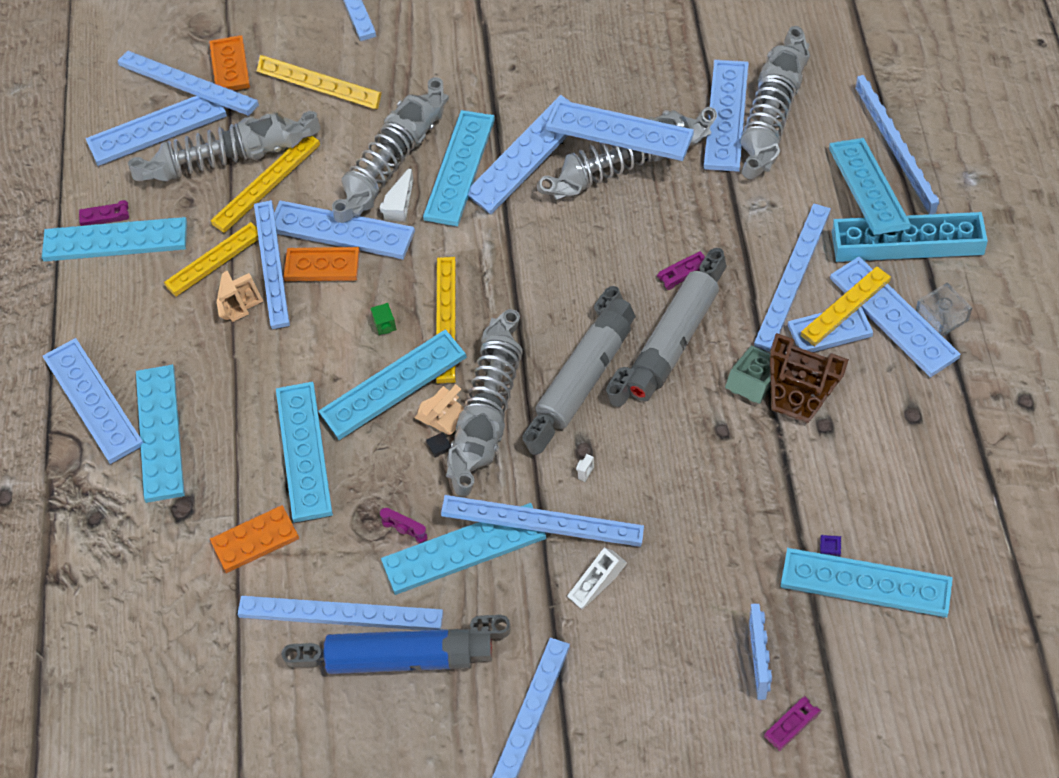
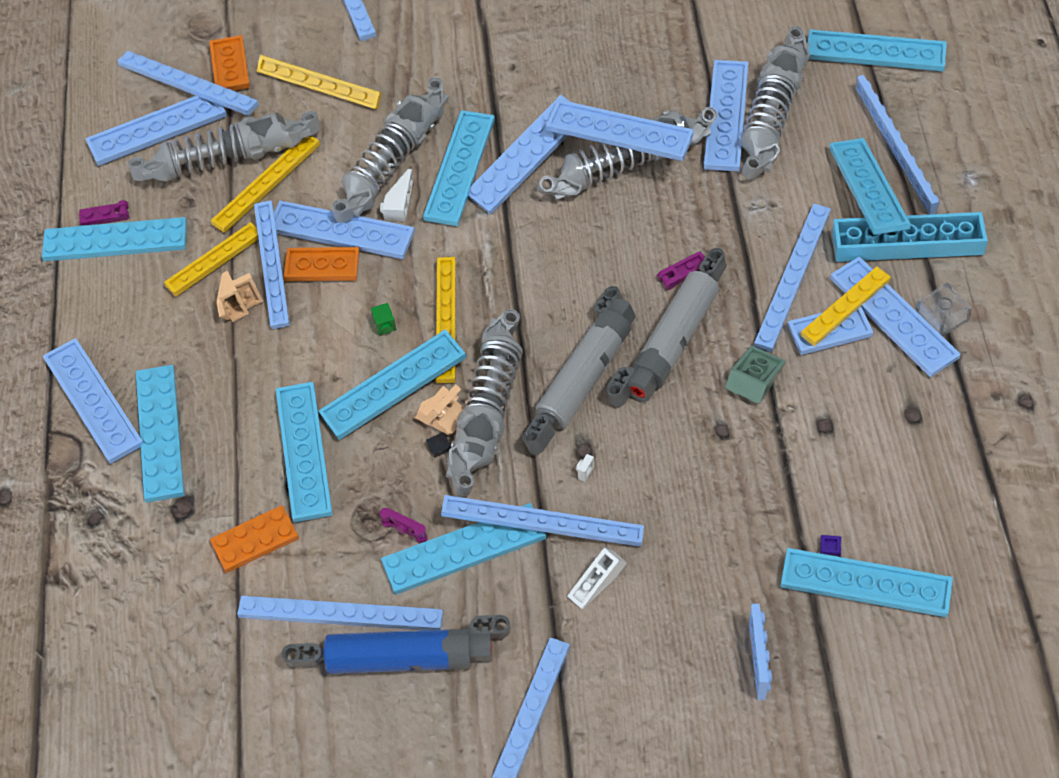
magenta plate [764,696,821,751] -> none
reddish brown wedge [770,333,849,423] -> none
none -> medium azure plate [808,29,947,71]

